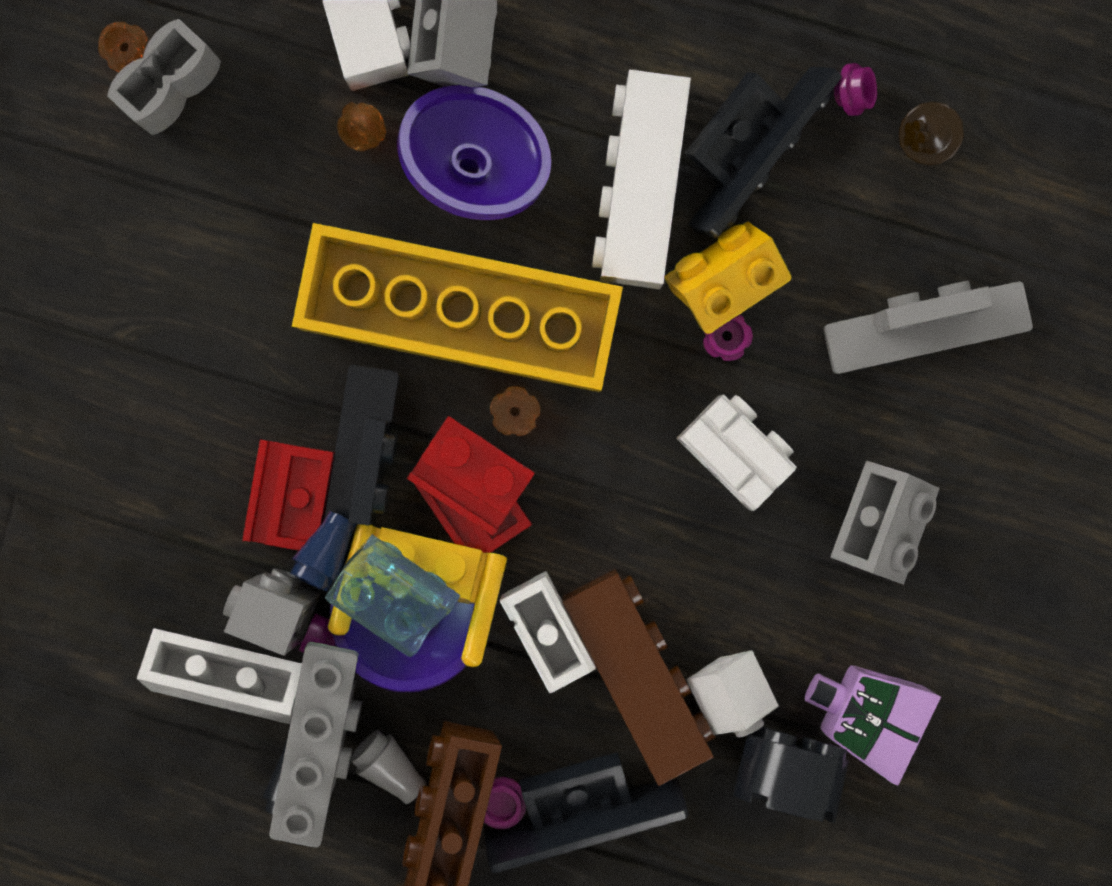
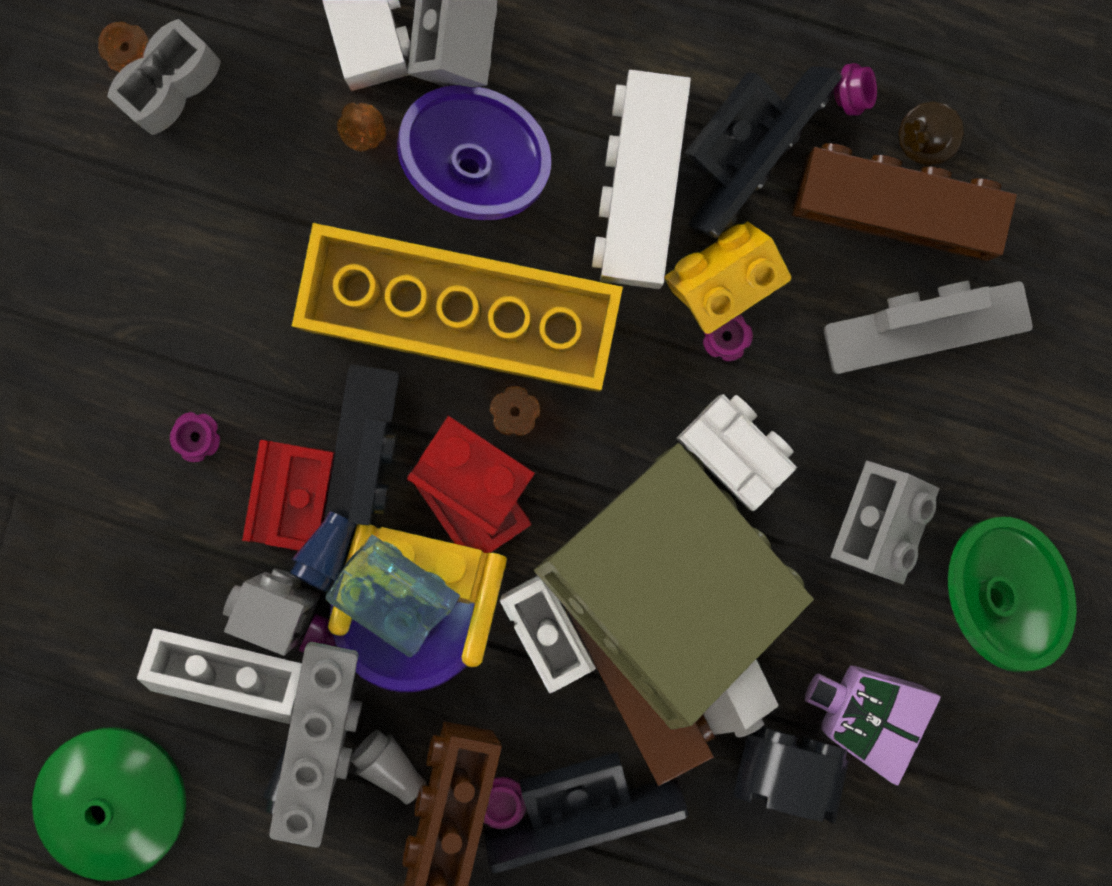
none -> green dish [32,728,186,881]
none -> magenta plate [170,412,220,462]
none -> olive panel [534,443,814,730]
none -> reddish brown brick [792,143,1017,261]
none -> green dish [948,517,1077,672]

